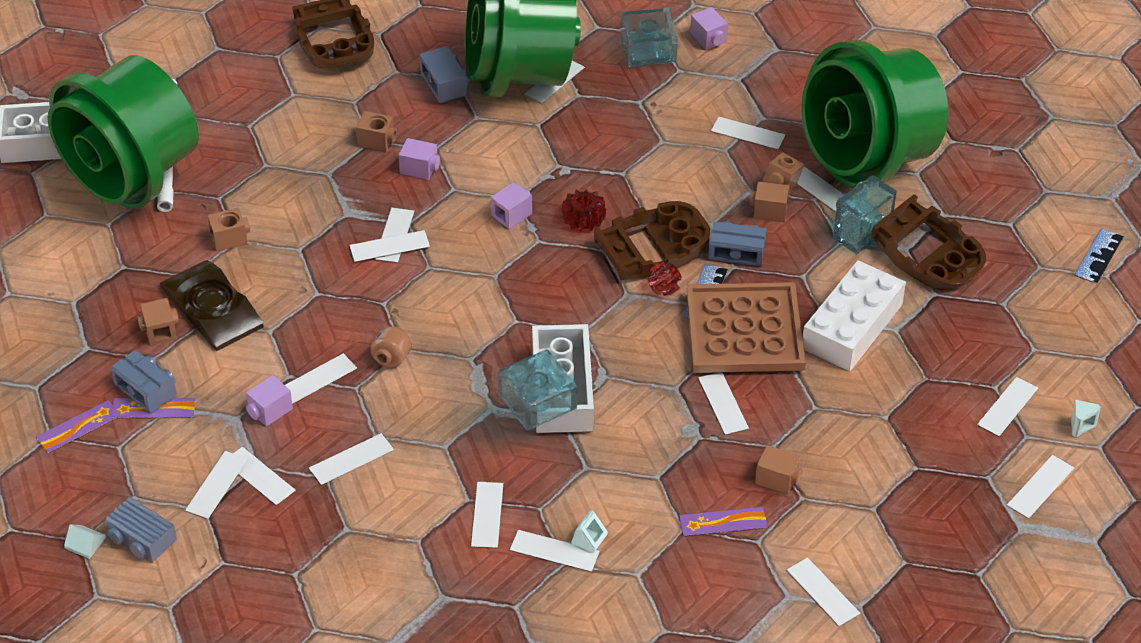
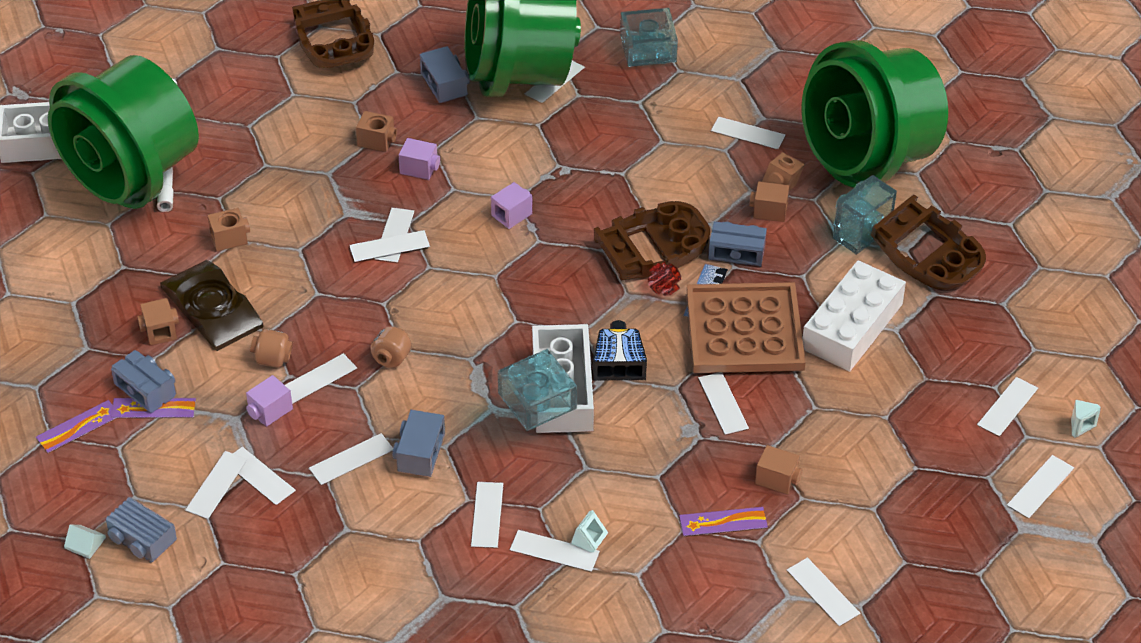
clear red gear [562,189,606,232] -> none
lavender brick [690,7,728,50] -> none
white sticker [797,166,857,215] -> none
sticker [1075,228,1124,283] -> none
none -> nougat head [250,329,293,368]
none -> sand blue brick [392,410,445,477]
none -> torso [593,320,647,381]

